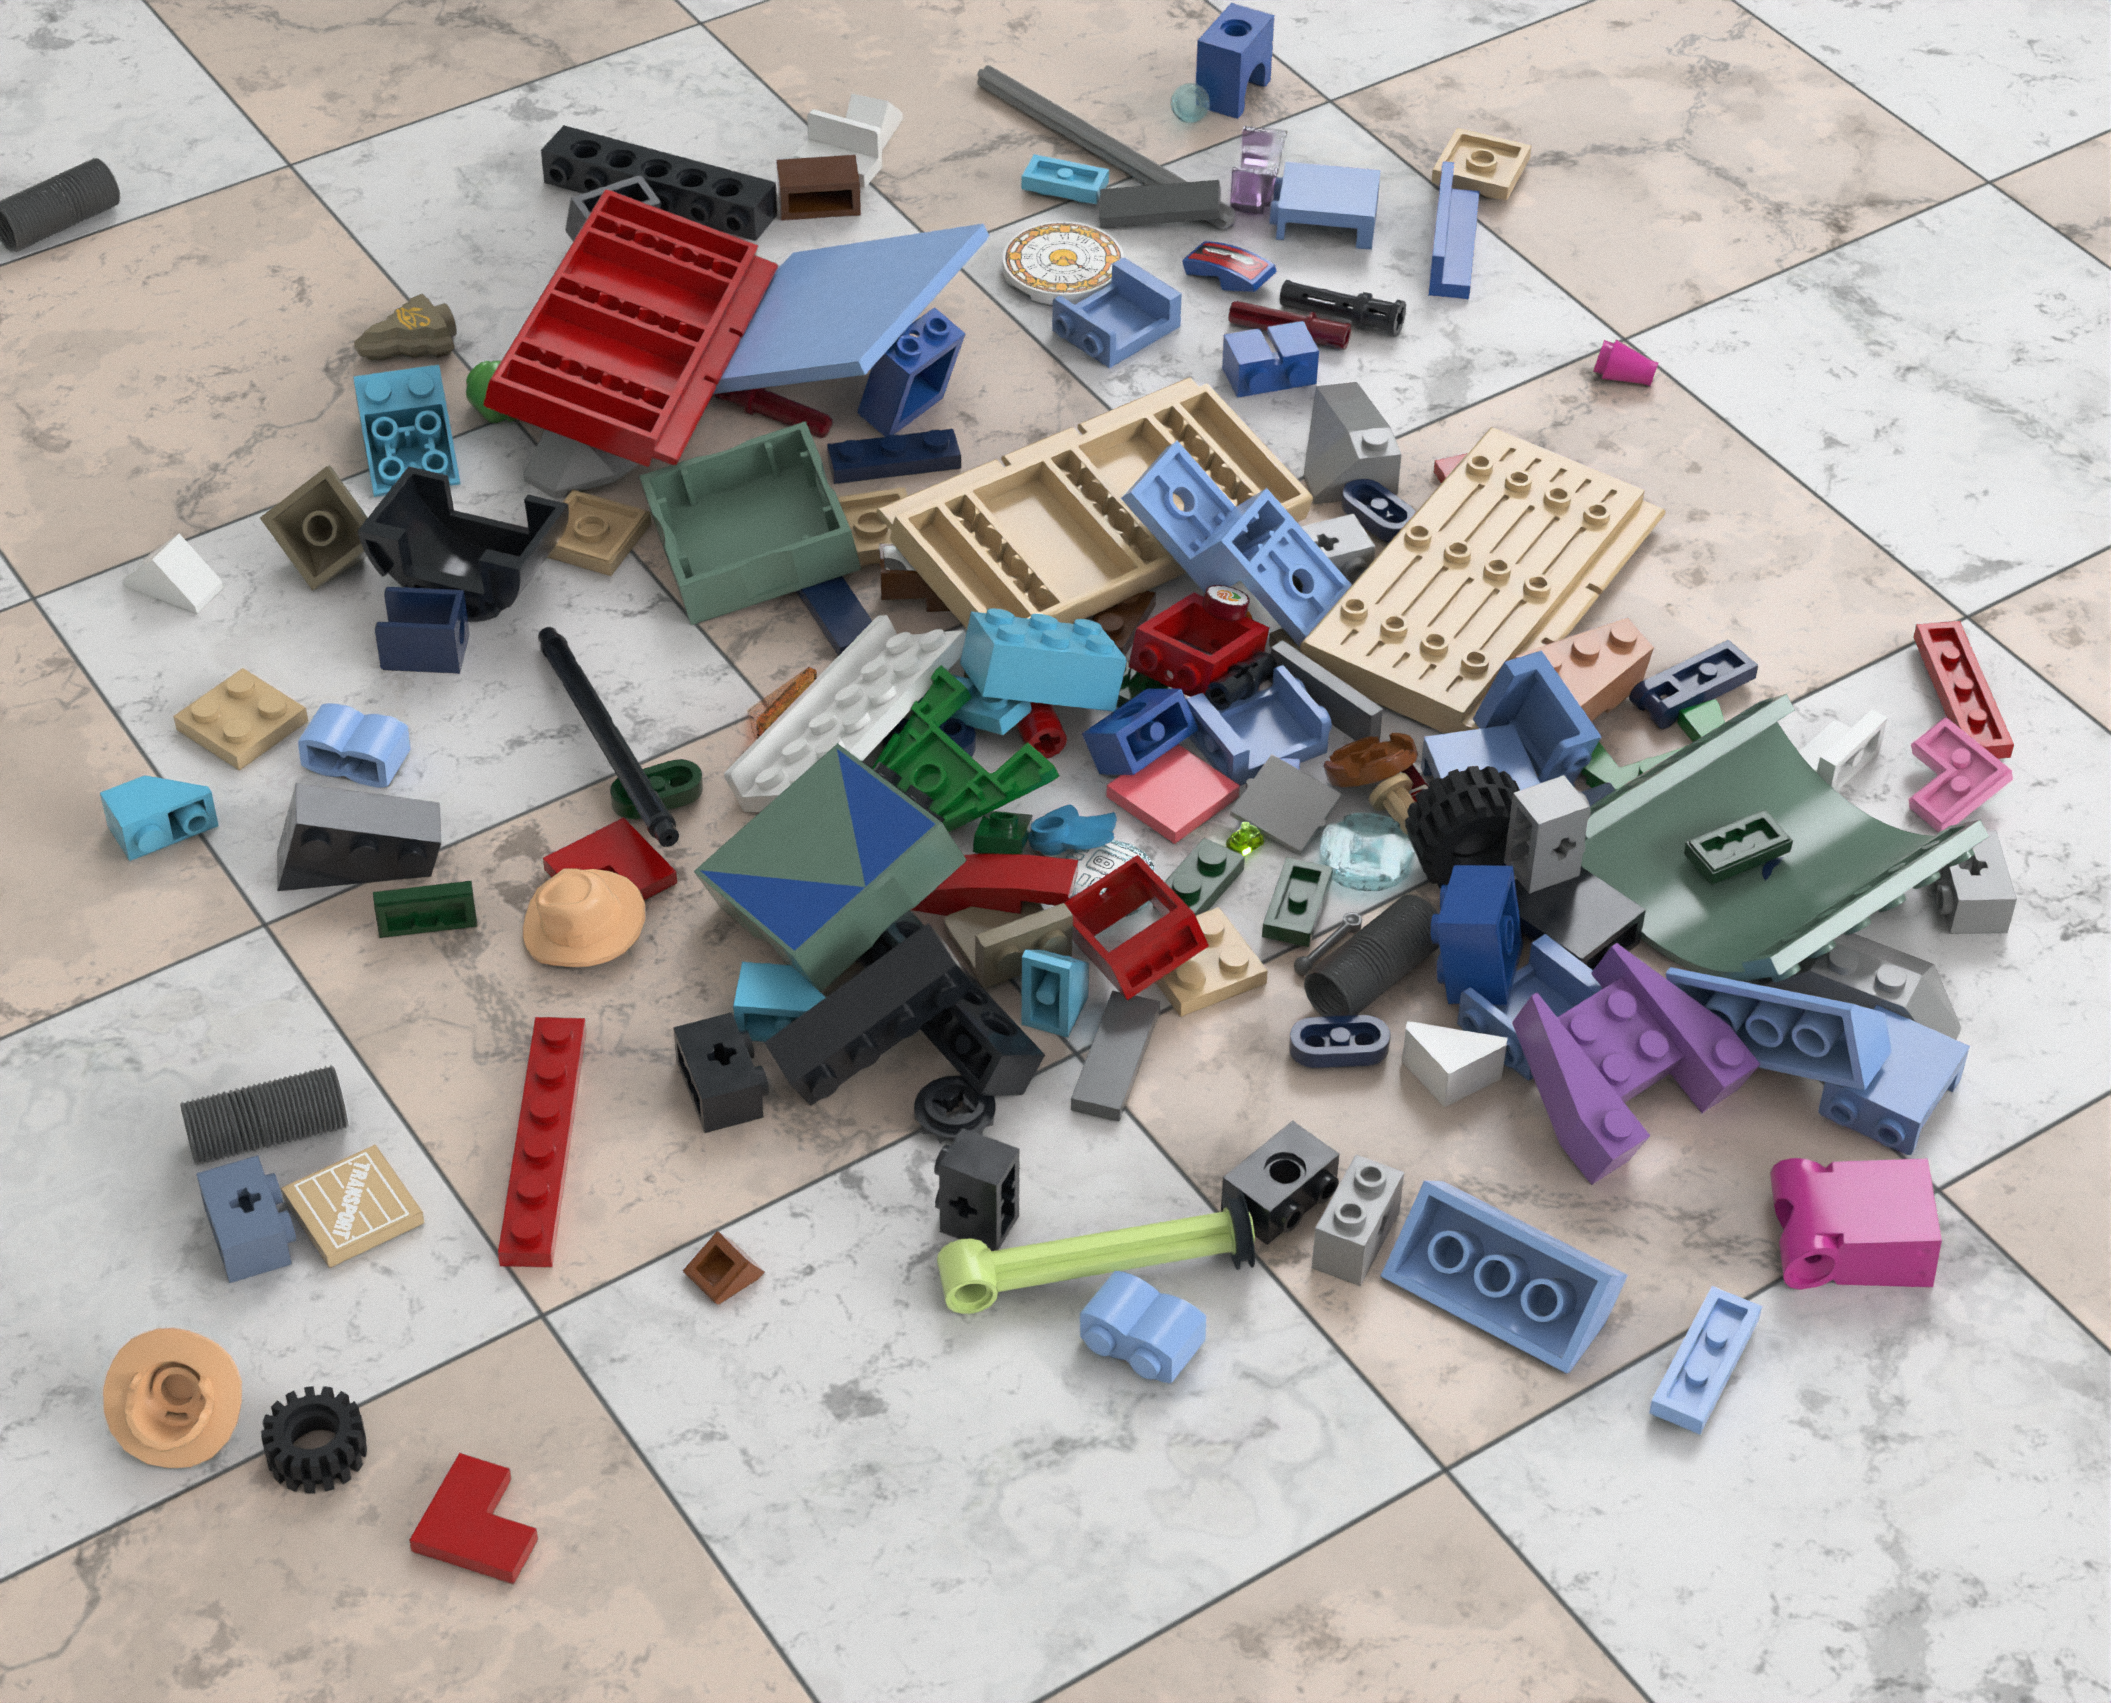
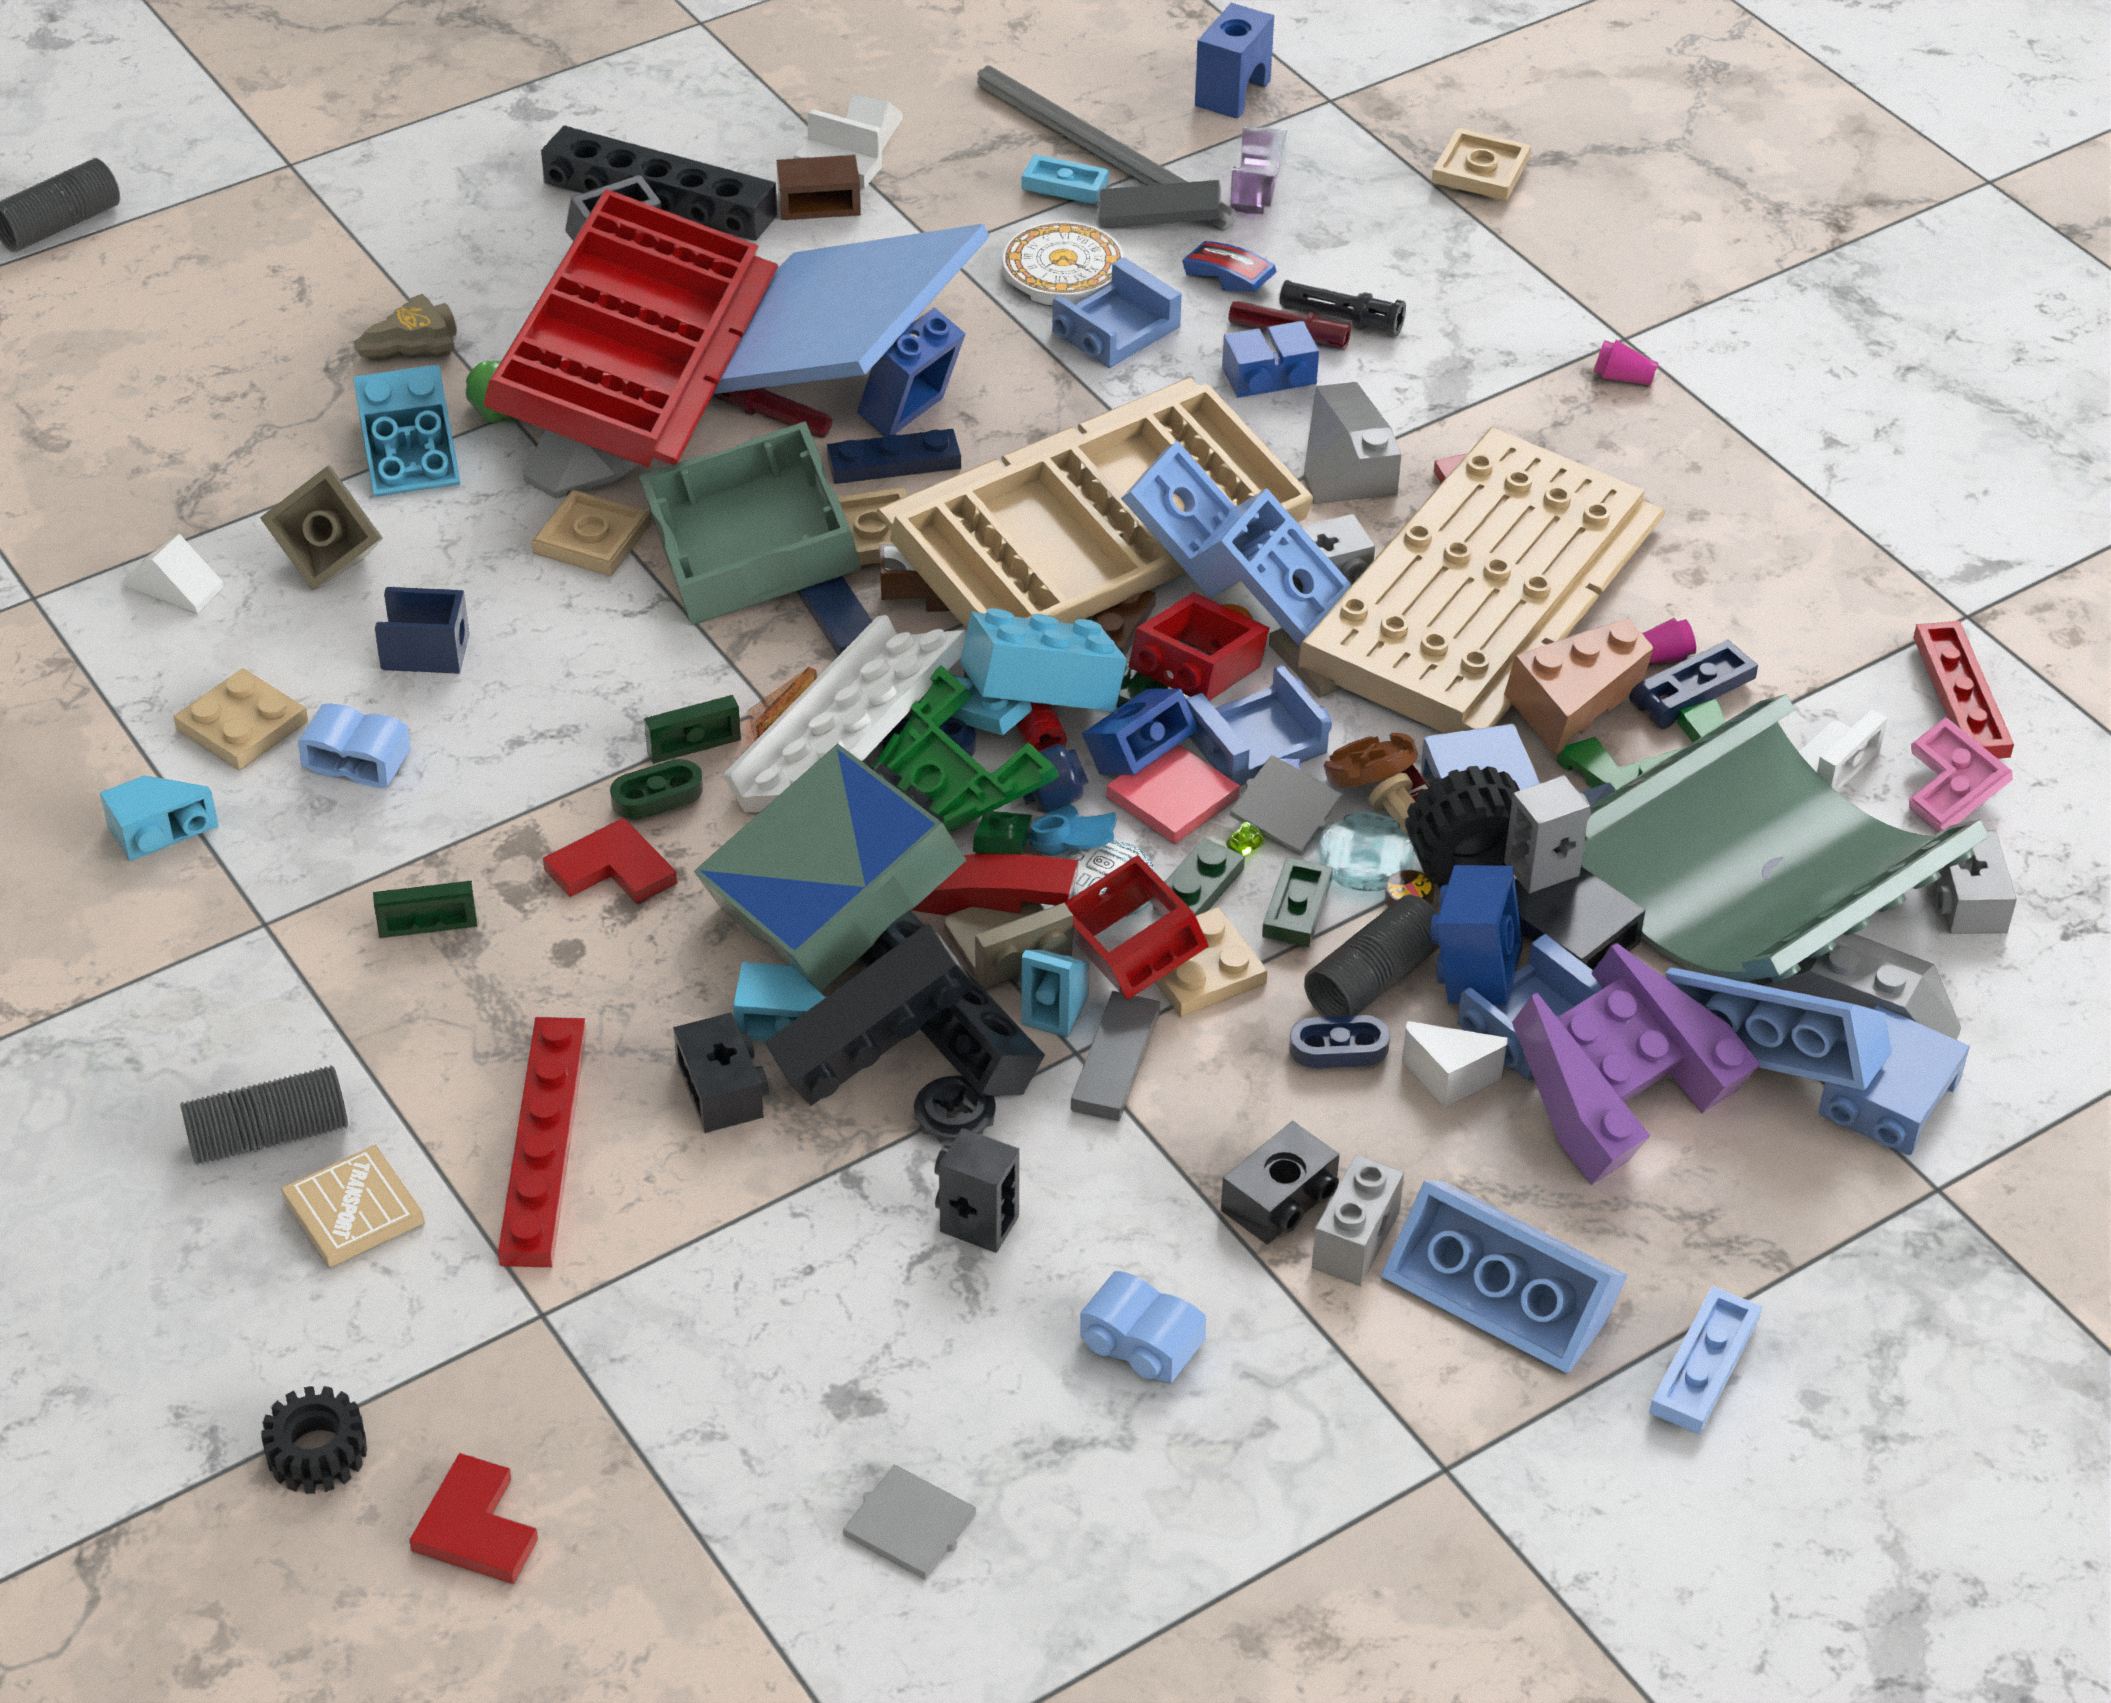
light nougat hat [103,1328,242,1468] -> none
sand blue brick [196,1155,297,1283] -> none
black wedge [277,783,442,891] -> none
black cylinder [357,466,569,622] -> none
light nougat hat [523,869,645,967] -> none
black piece [538,627,679,847] -> none
dark orange slope [683,1231,765,1305] -> none
yellowish green piece [937,1189,1255,1314] -> none
clear light blue plate [1171,83,1210,123] -> none
dark red tile [1202,585,1250,621] -> none
black pin [1205,651,1277,711] -> none
dark grey tile [1269,640,1383,742] -> none
panel [1270,162,1381,250] -> none
dark grey hinge [1294,912,1362,976] -> none
dark blue plate [1342,479,1416,543] -> none
fence [1428,161,1480,299] -> none
medium blue panel [1473,651,1602,788] -> none
dark green plate [1684,810,1793,885] -> none
dark pink piece [1770,1158,1942,1290] -> none
none -> dark green plate [644,695,741,764]
none -> light grey piece [843,1464,976,1580]
none -> dark blue head [1022,744,1089,813]
none -> tile [1385,870,1434,907]
none -> dark pink cone [1642,618,1696,665]

